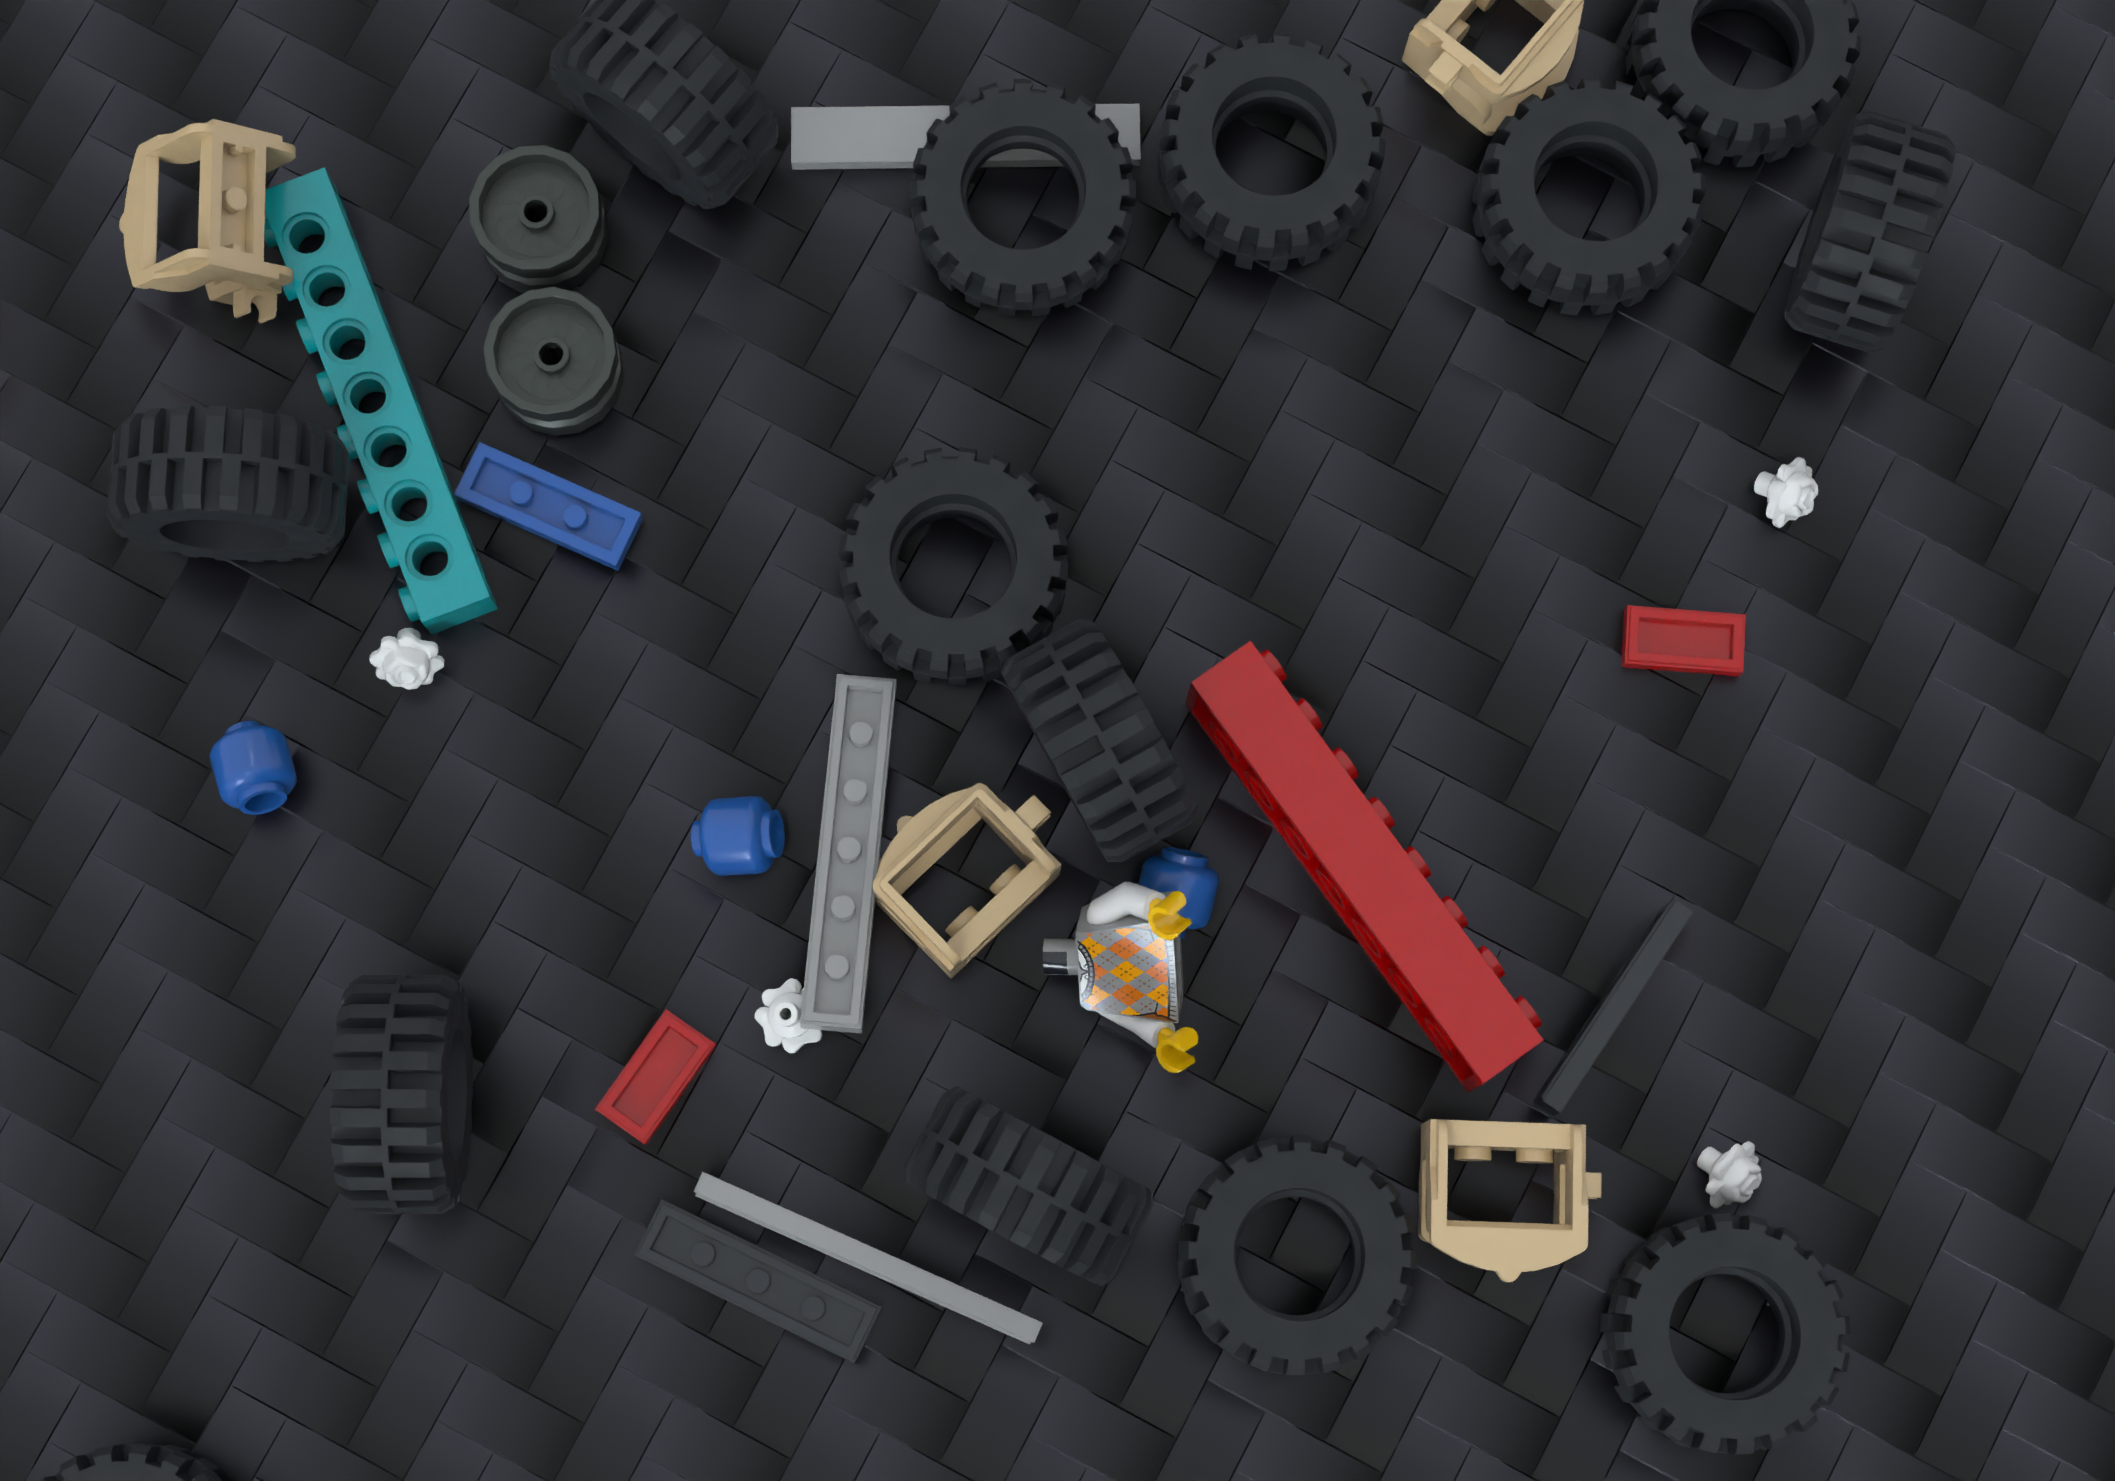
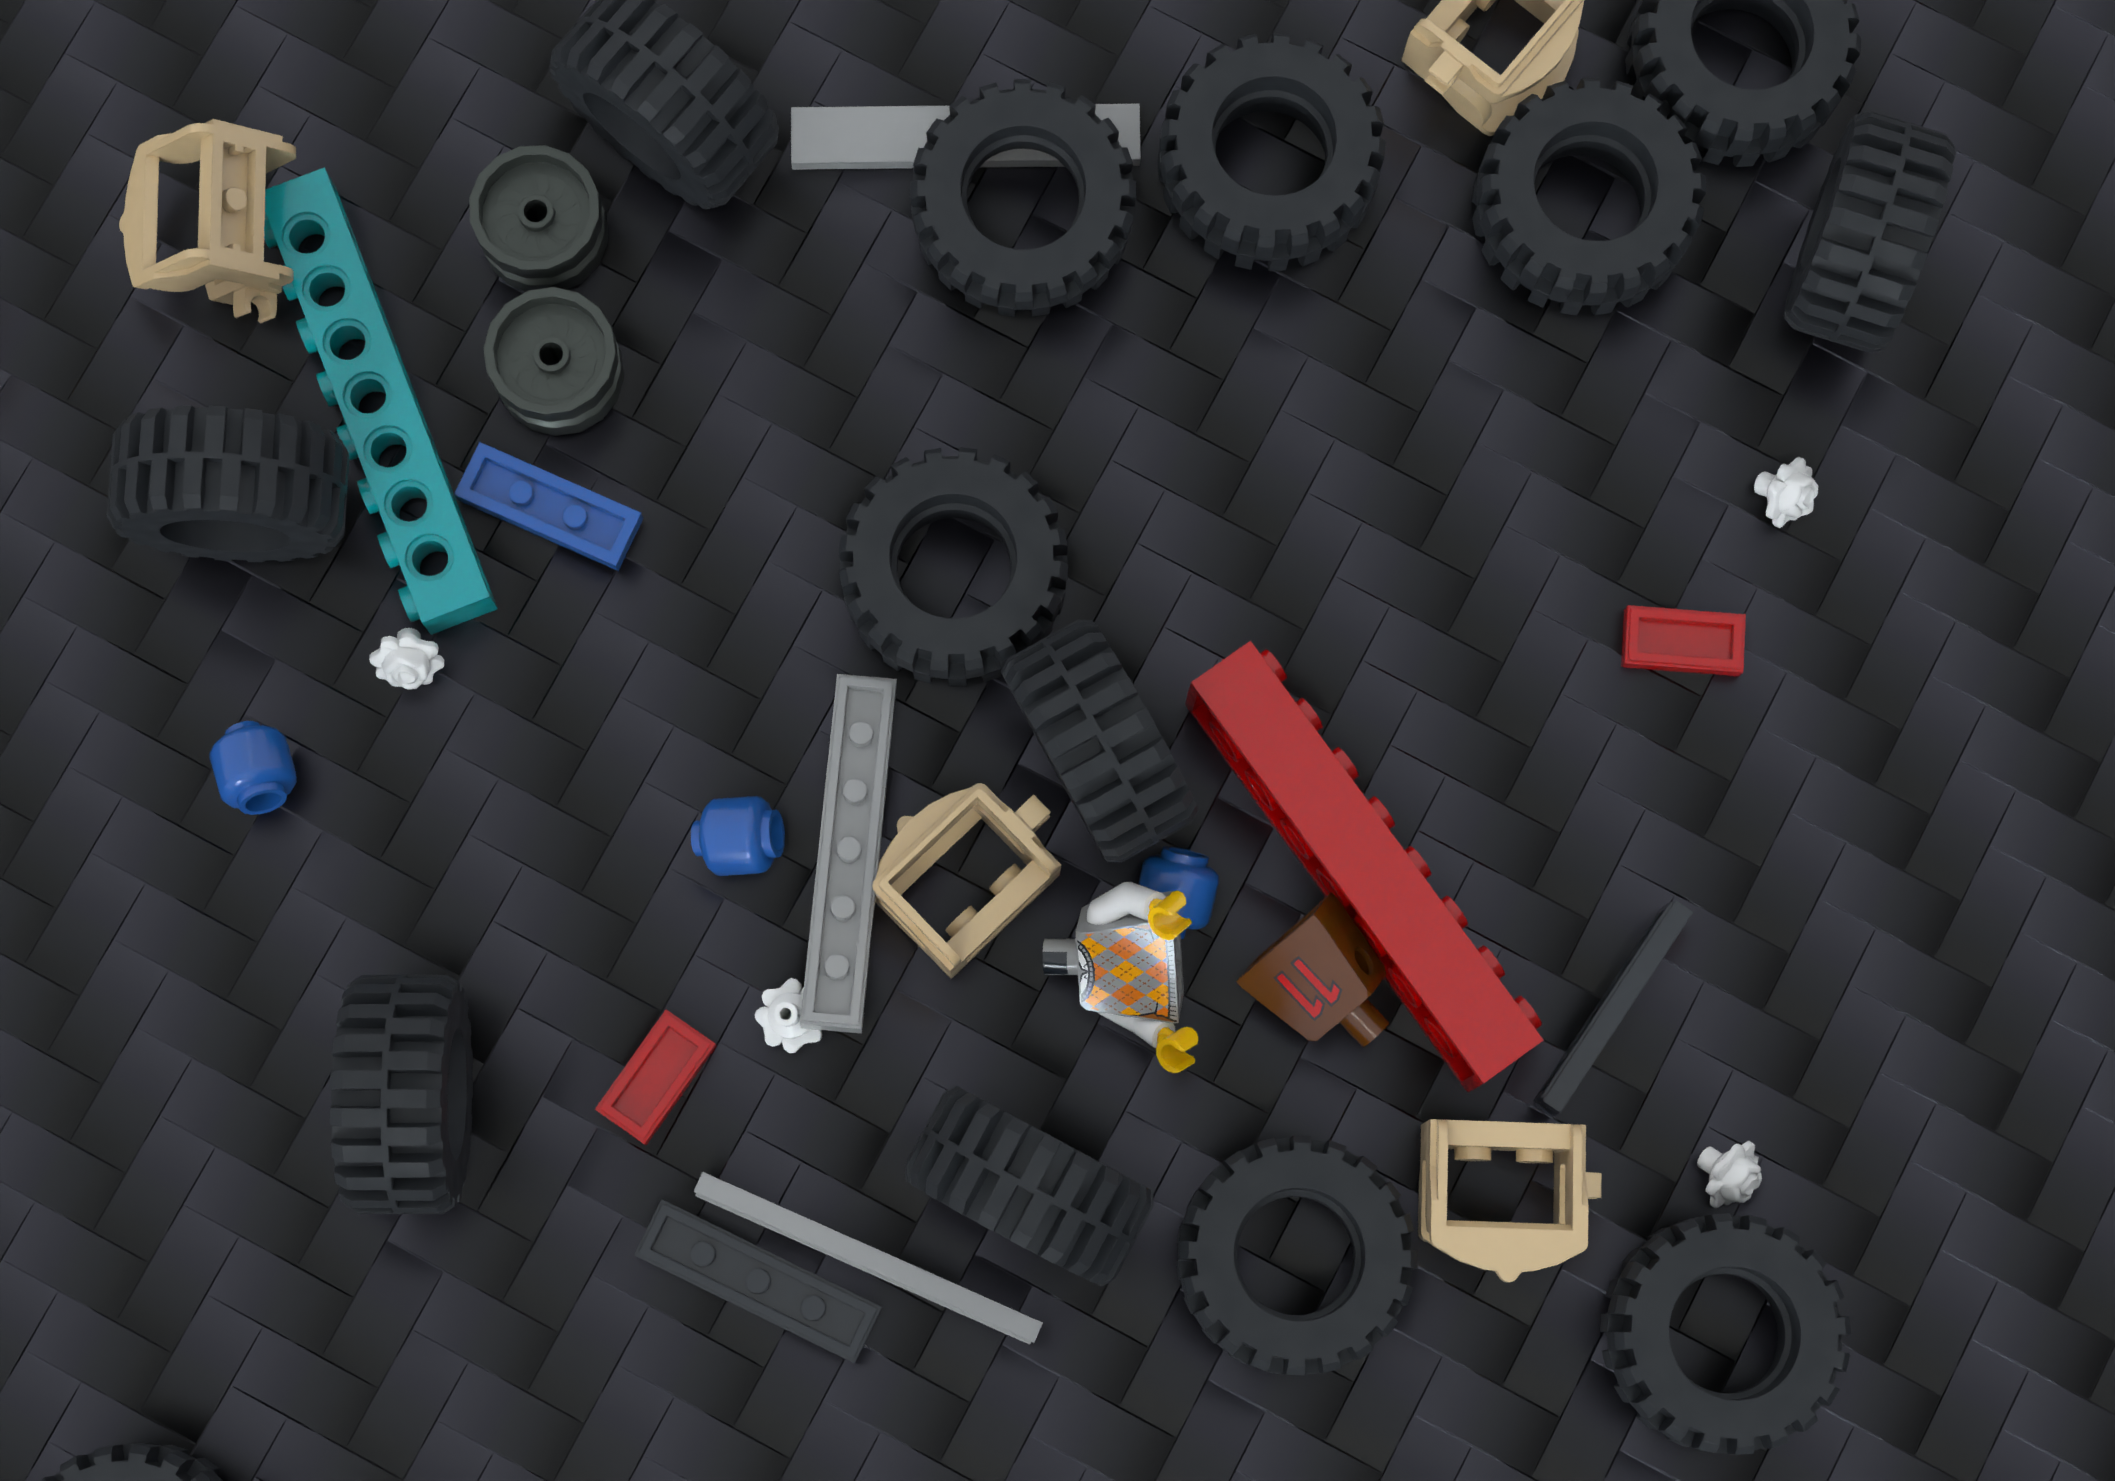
none -> reddish brown torso [1236,892,1389,1047]

